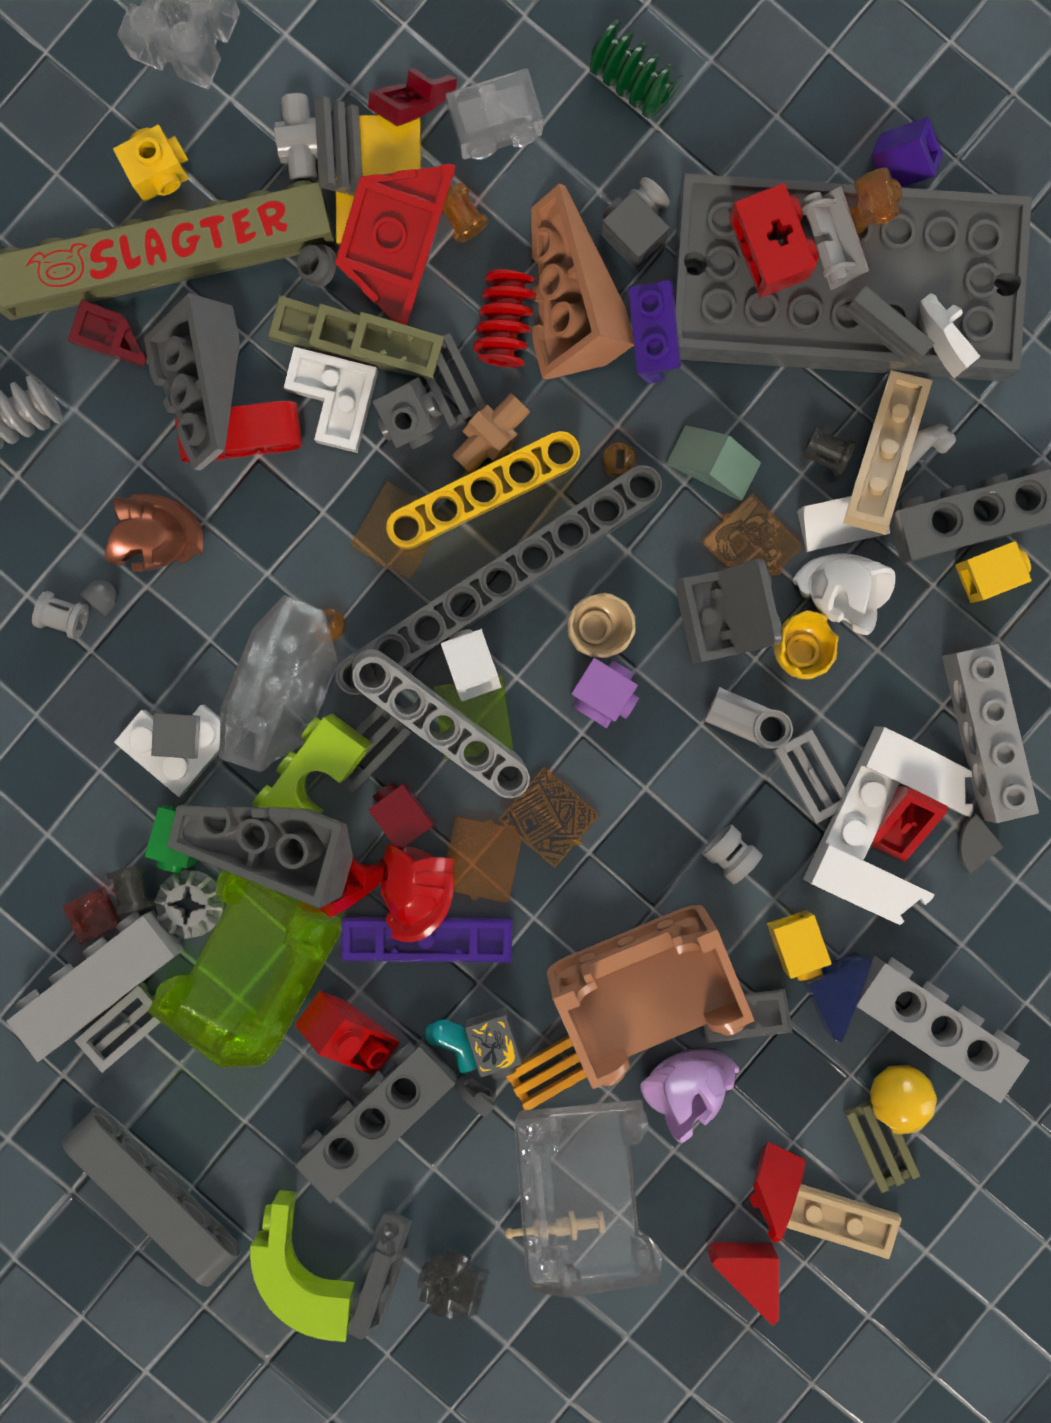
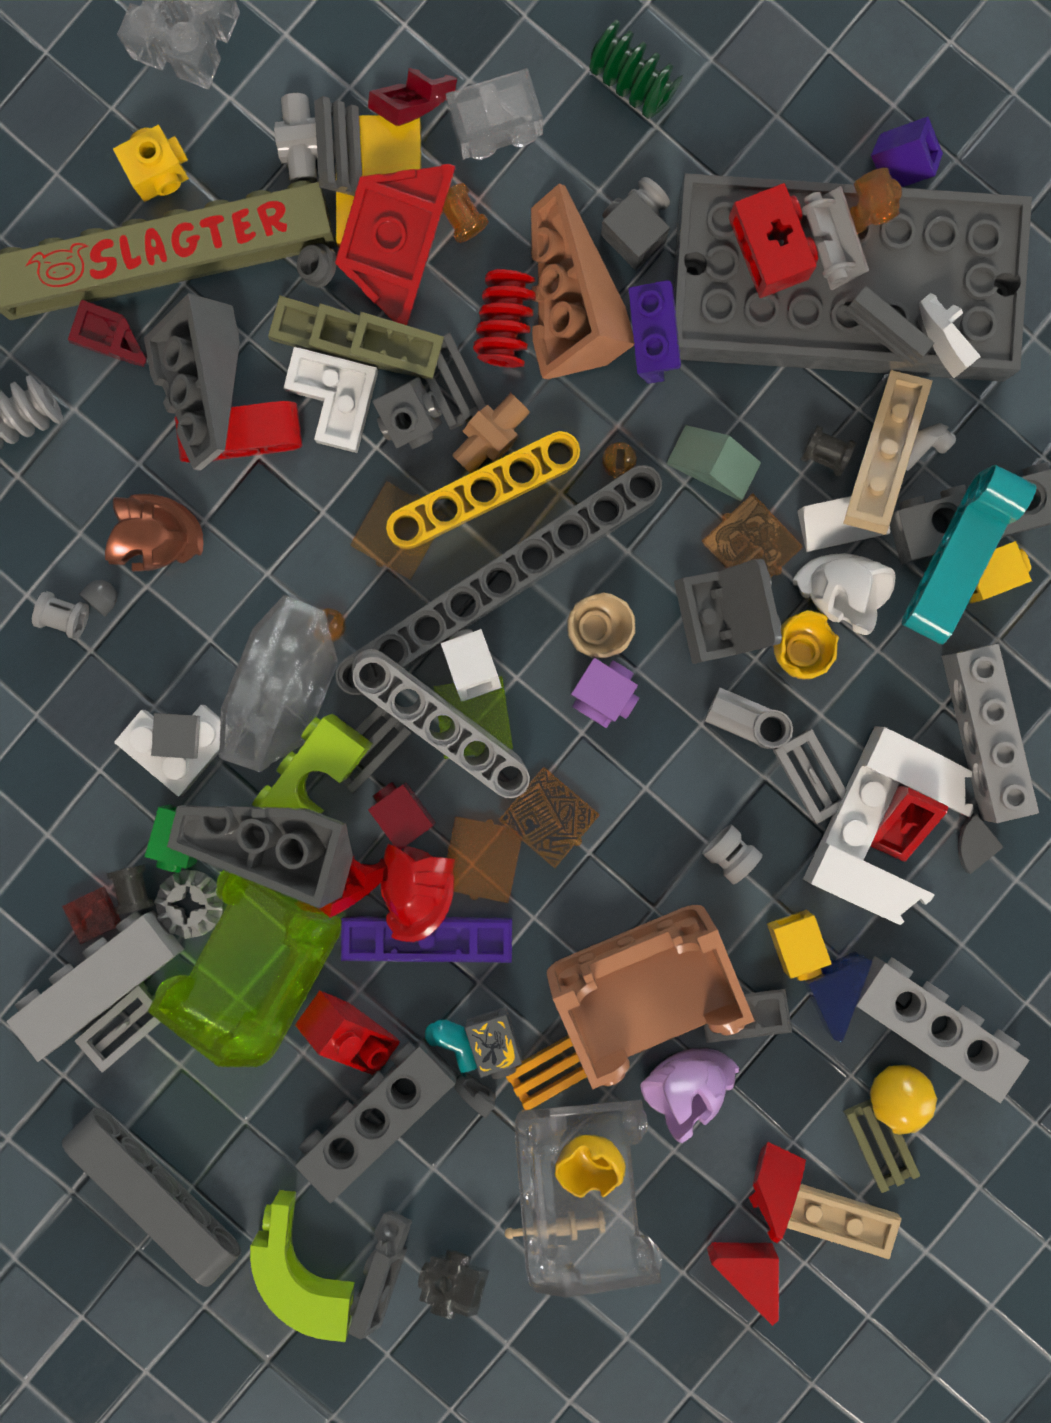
none -> yellow hair [554,1135,626,1198]
none -> teal beam [901,465,1037,645]

